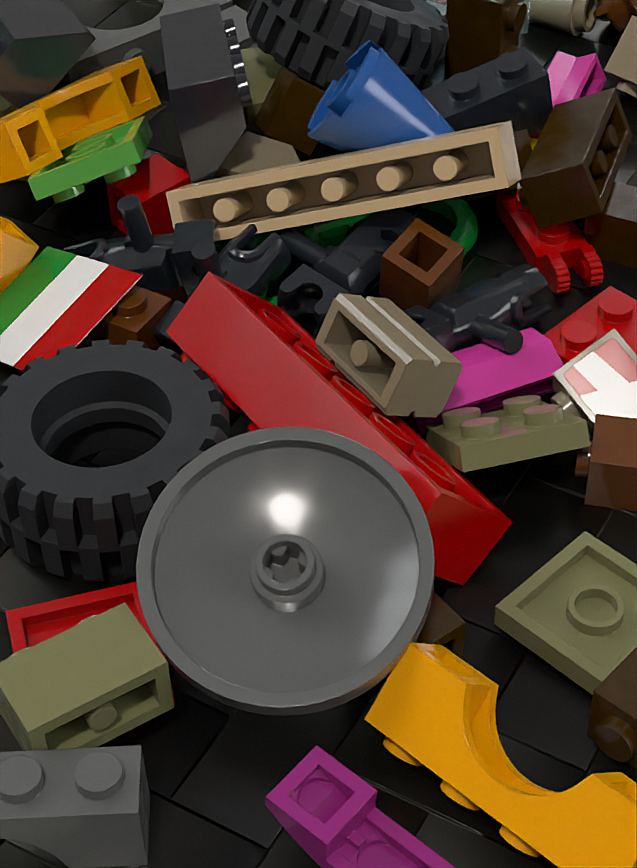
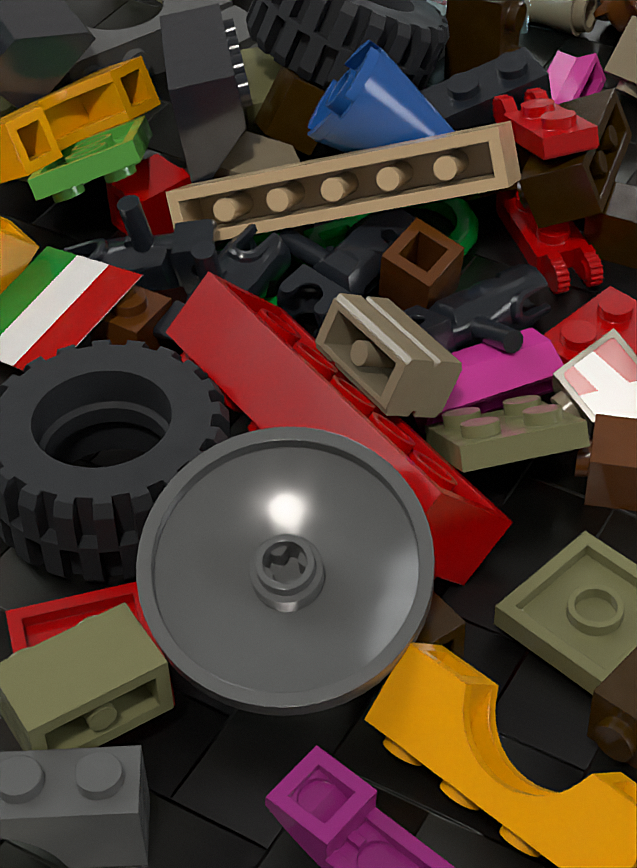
none -> red hinge [492,88,599,160]

